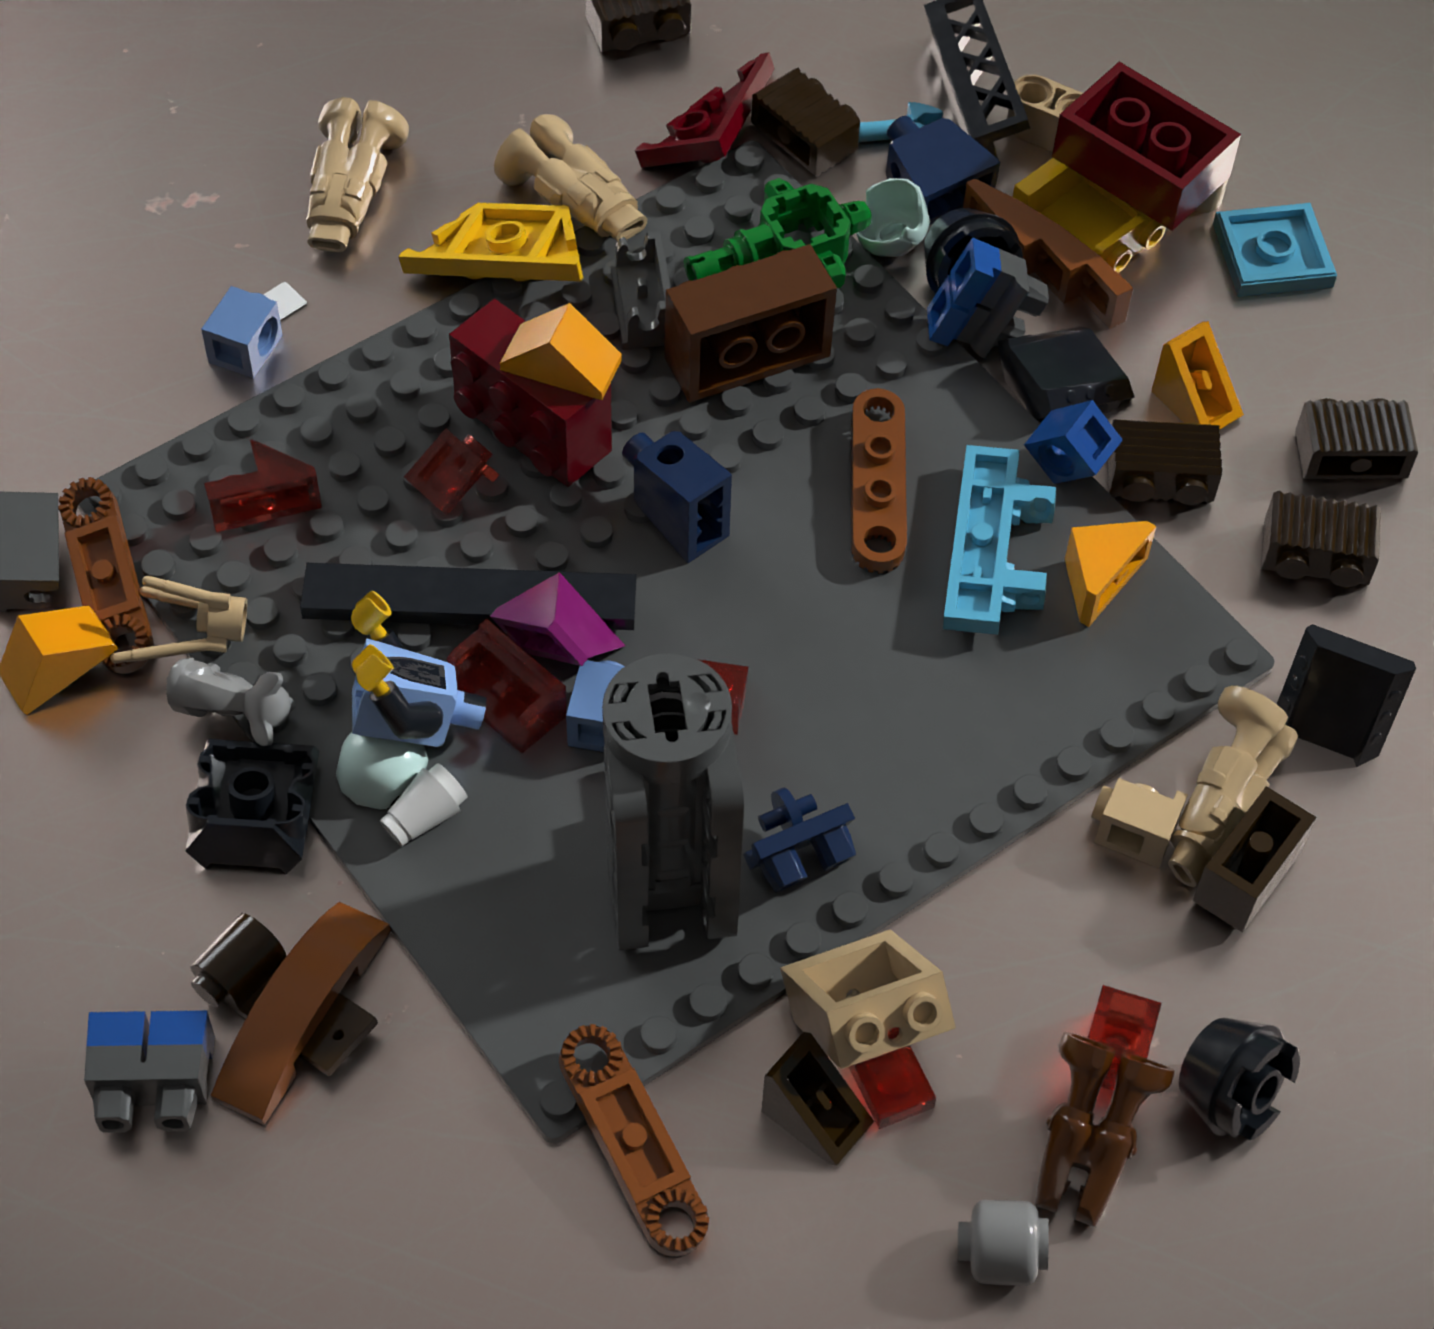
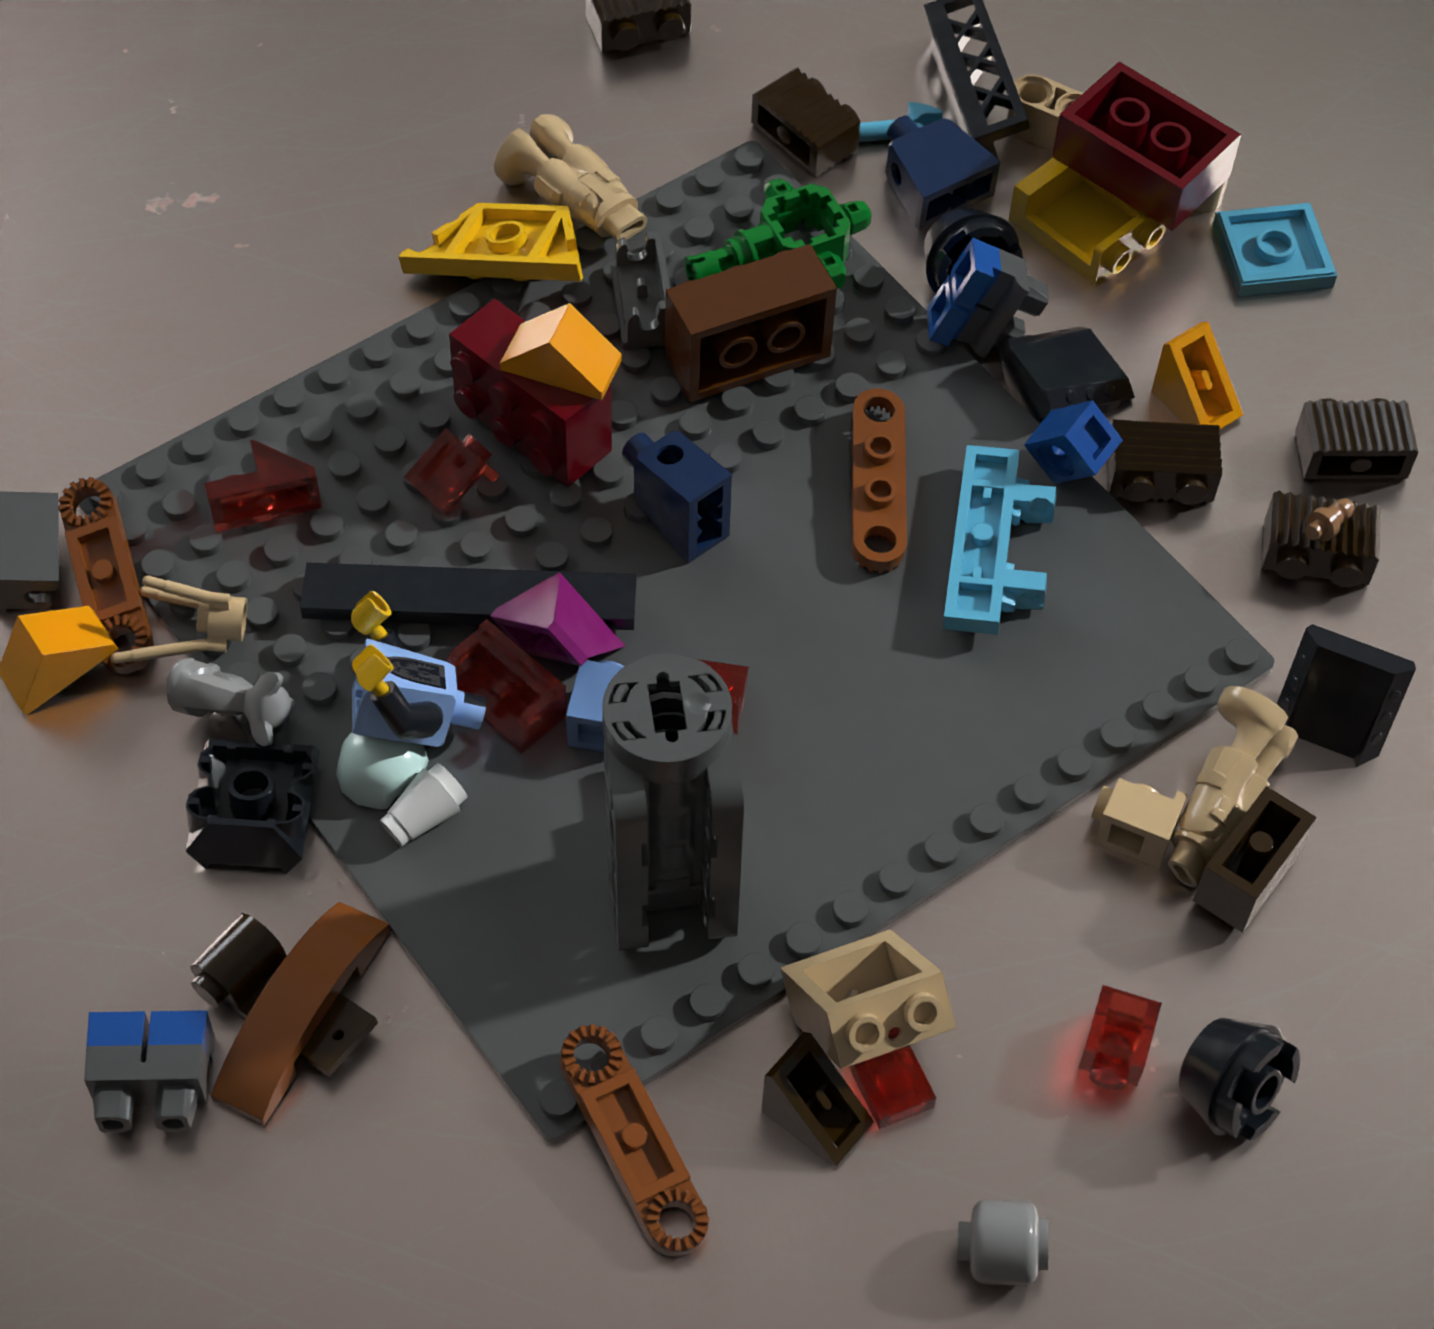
medium blue brick [201,286,283,379] -> none
white sticker [263,282,307,320] -> none
tan piece [306,97,409,252] -> none
dark red wing [635,52,775,168] -> none
dark blue hips [743,787,856,893] -> none
light aqua hair [856,178,929,257] -> none
dark orange slope [963,179,1133,329] -> none
reddish brown piece [1034,1032,1175,1227] -> none
light orange slope [1065,521,1156,627] -> none
none -> medium nougat piece [1305,498,1354,541]

